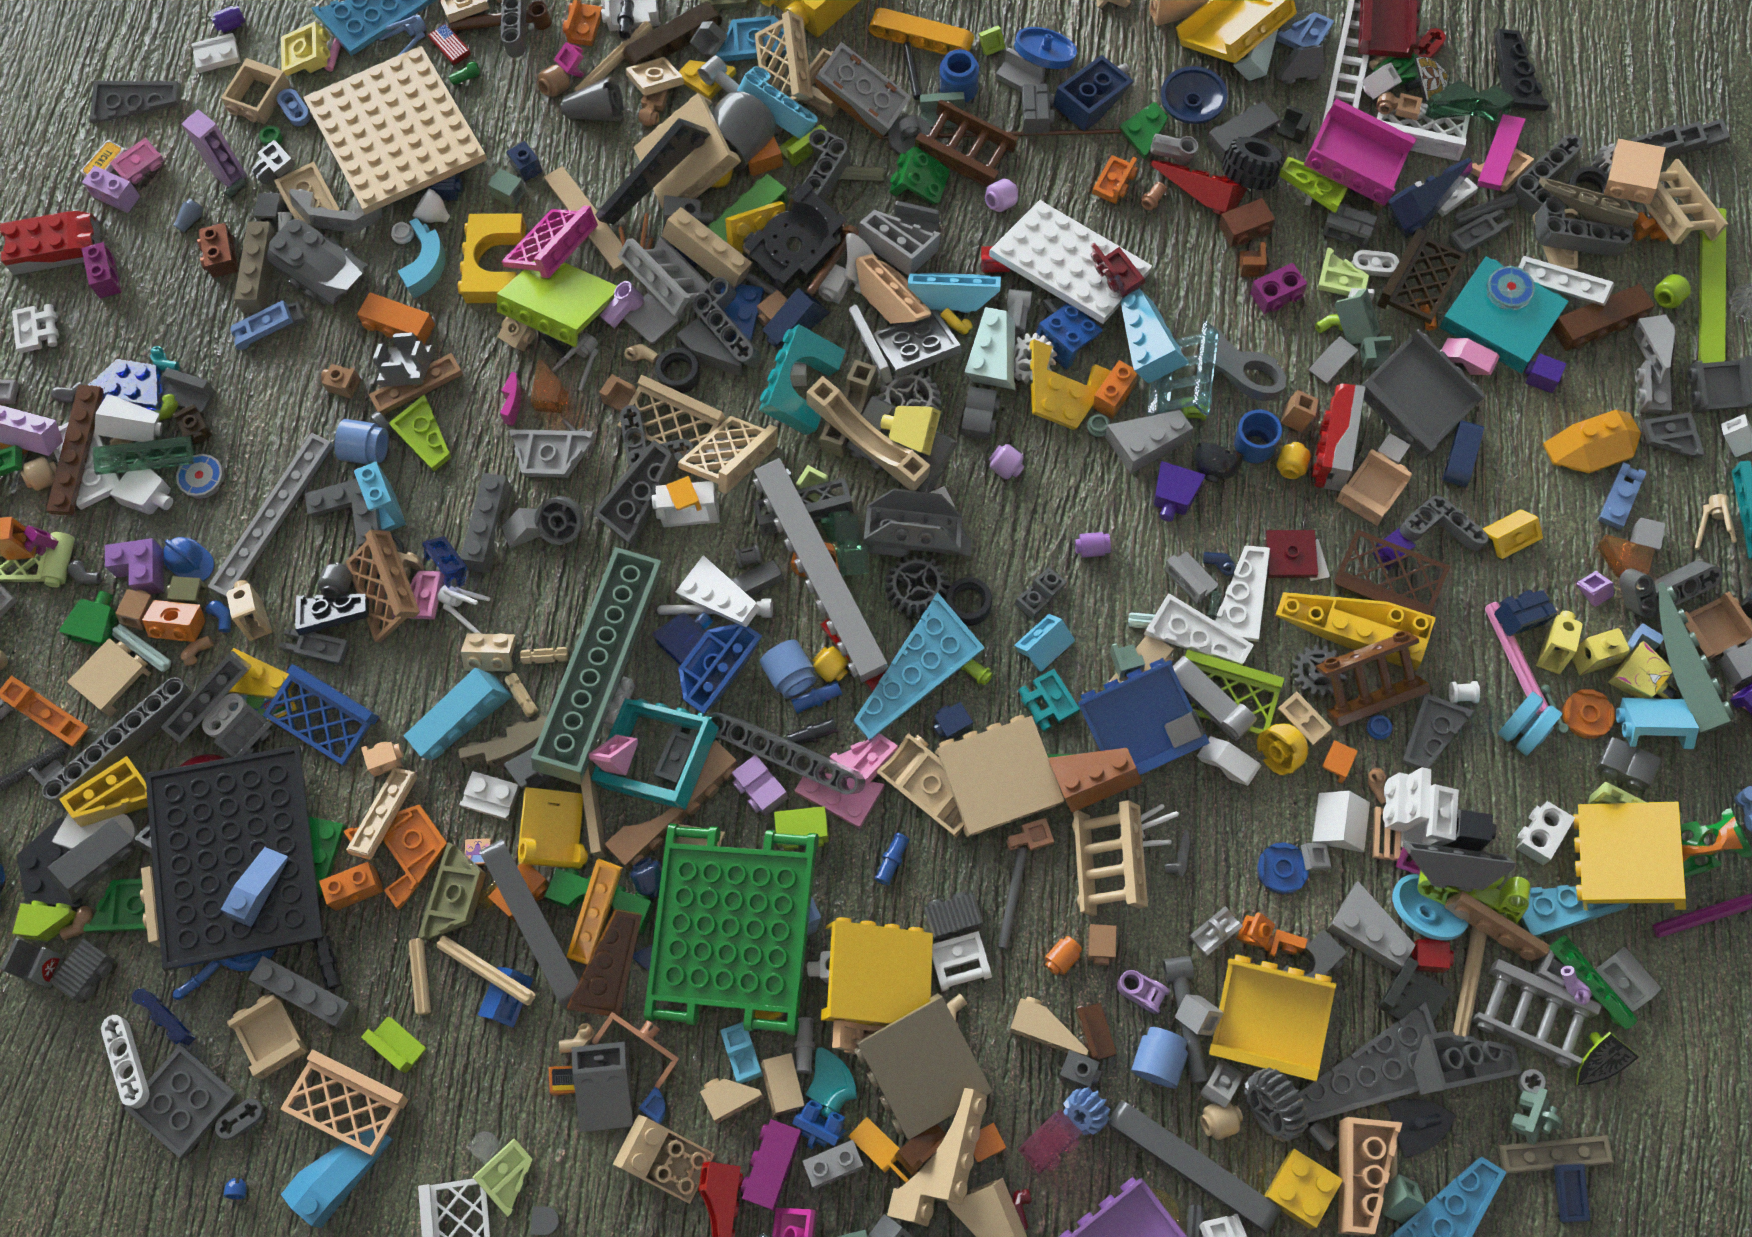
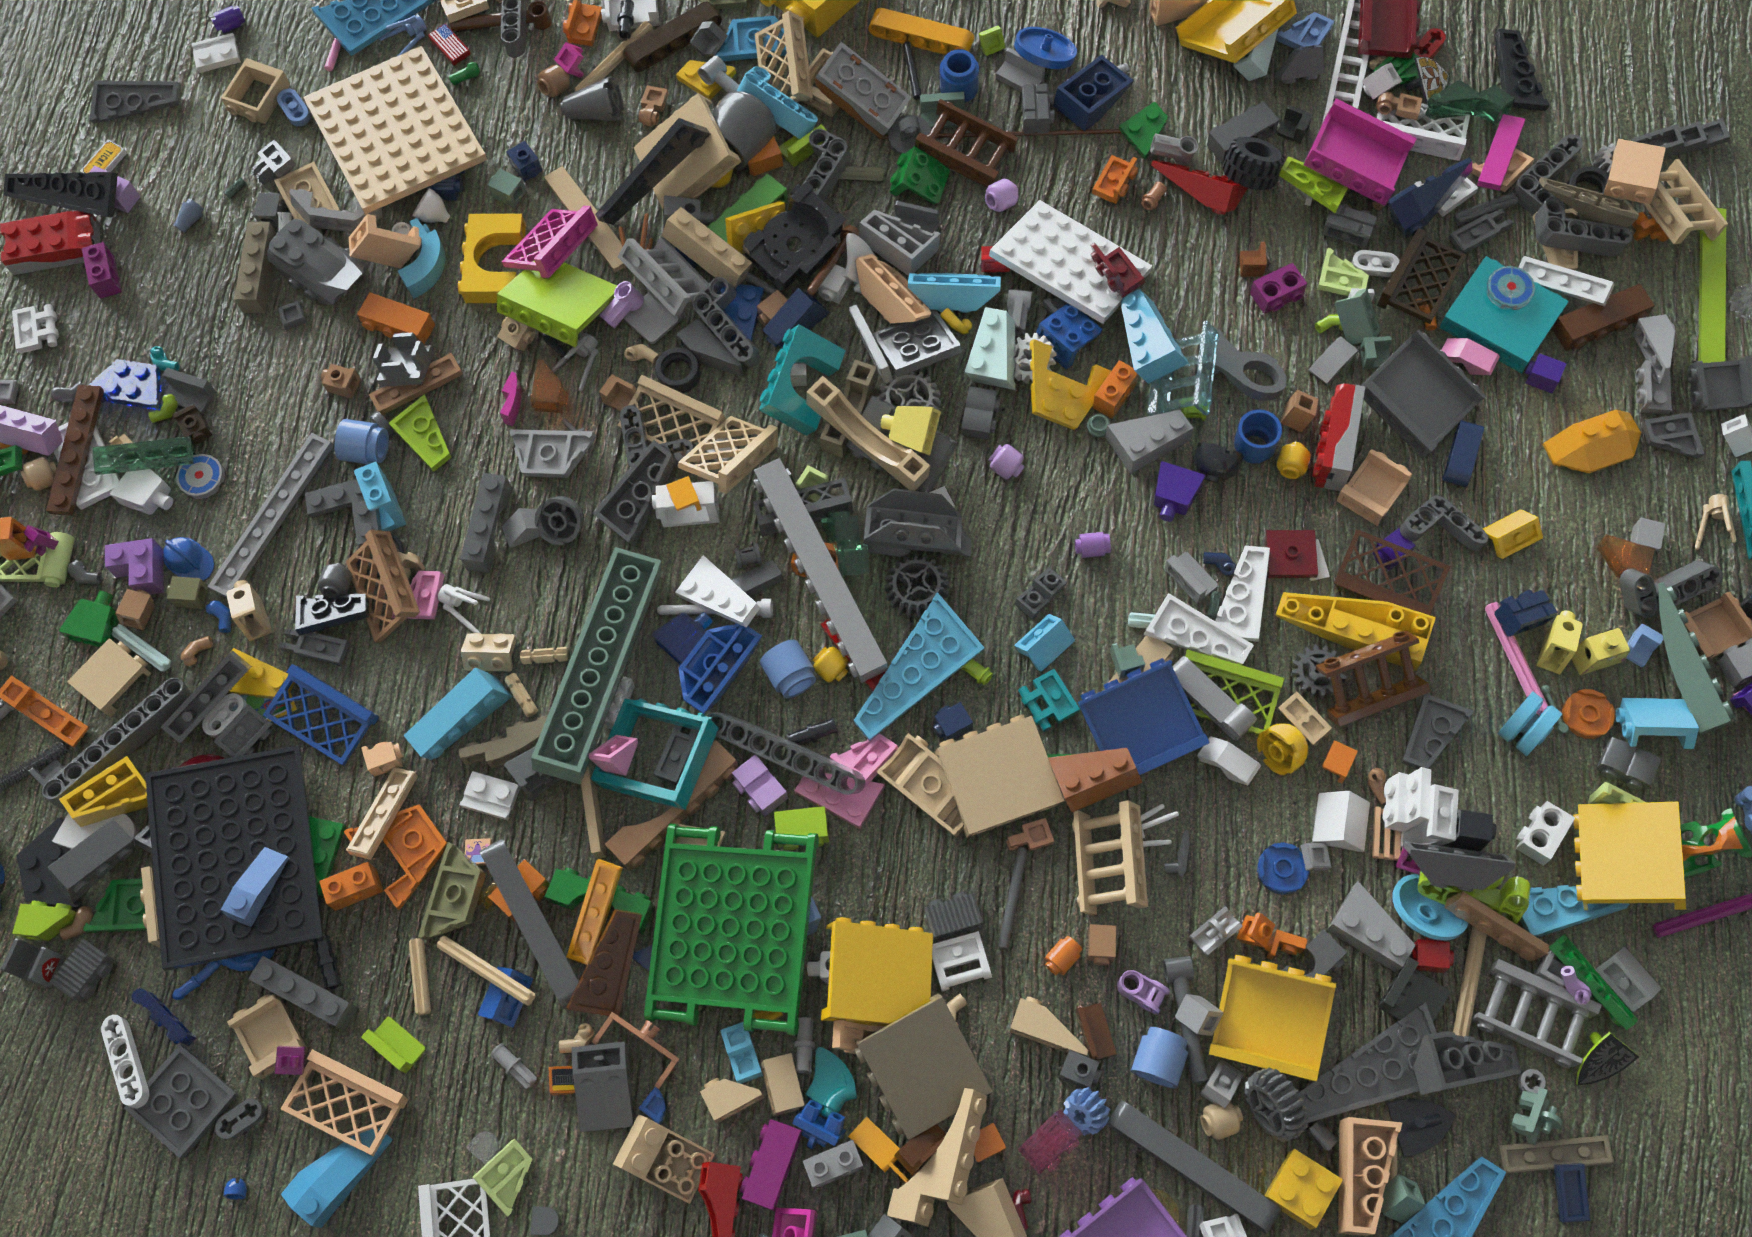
white slope [95,395,163,444] -> none
bright pink bracket [110,137,164,184] -> none
orange brick [142,600,206,642] -> none
lavender brick [182,110,247,188] -> none
copper brick [197,223,239,278] -> none
medium blue plate [230,300,293,350] -> none
green tile [259,125,283,146] -> none
light yellow plate [281,22,331,76] -> none
clear blue hinge [422,536,467,588] -> none
yellow door [518,787,588,869] -> none
tan plate [626,57,684,96] -> none
dark blue head [630,858,662,898] -> none
blue pin [791,680,842,714] -> none
blue pin [874,833,910,886] -> none
black tyre [946,577,992,626] -> none
dark blue dish [1161,66,1228,124] -> none
dark grey panel [1164,710,1206,748] -> none
copper brick [1219,198,1275,247] -> none
blue plate [1366,715,1392,740] -> none
white tile [1377,433,1410,464] -> none
white bush [1449,681,1480,704] -> none
medium lavender slope [1576,571,1614,607] -> none
medium blue plate [1598,462,1646,530] -> none
light yellow torso [1608,641,1677,699] -> none
lime head [1654,274,1691,309] -> none
none -> black wing [3,172,118,217]
none -> magenta tile [275,1046,306,1075]
none -> light nougat panel [349,214,421,269]
none -> light grey axle [490,1043,537,1089]

